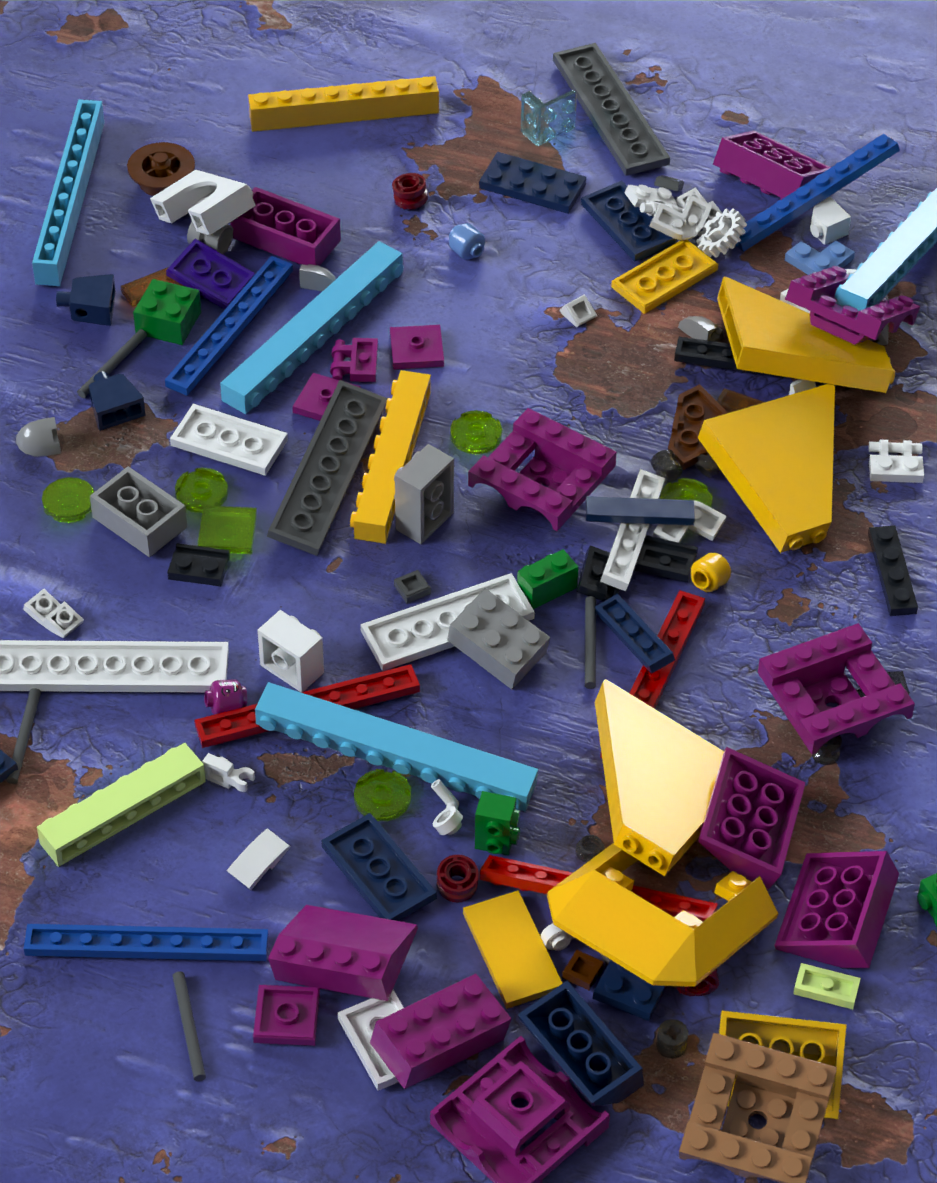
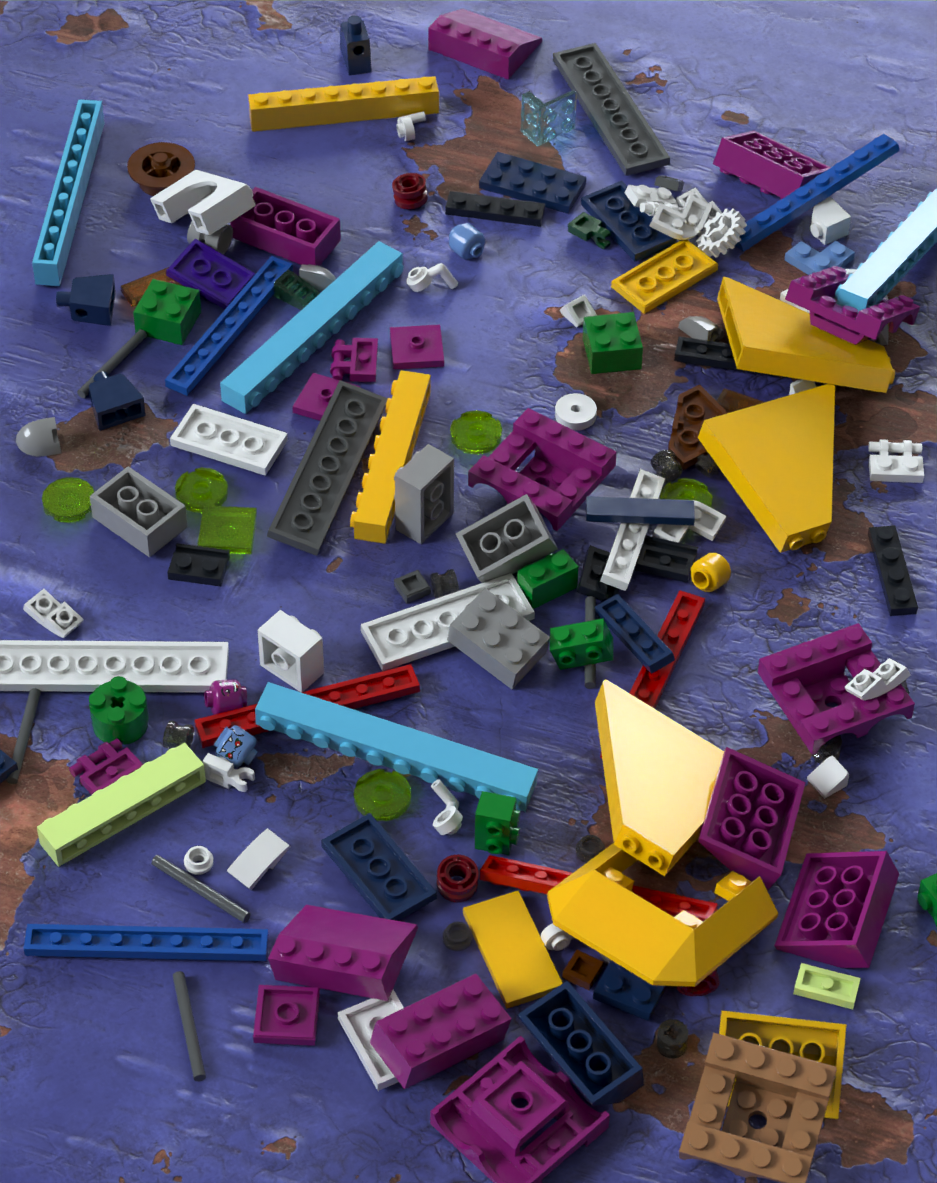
none -> magenta plate [69,739,143,795]
none -> green brick [89,676,149,745]
none -> dark grey bar [151,855,251,923]
none -> clear smoke wheel [163,720,194,749]
none -> white plate [184,846,214,875]
none -> medium blue head [214,726,258,768]
none -> clear green slope [274,270,320,310]
none -> dark blue torso [340,15,372,76]
none -> white plate [396,111,426,141]
none -> white plate [407,263,458,292]
none -> magenta slope [428,8,542,80]
none -> clear smoke wheel [430,569,459,599]
none -> clear smoke plate [443,922,473,951]
none -> black plate [445,191,545,227]
none -> light grey brick [456,494,558,583]
none -> green brick [550,618,613,670]
none -> white piece [555,393,597,430]
none -> dark green plate [568,212,611,249]
none -> green brick [583,312,643,374]
none -> white slope [807,755,849,799]
none -> white slope [844,658,911,701]

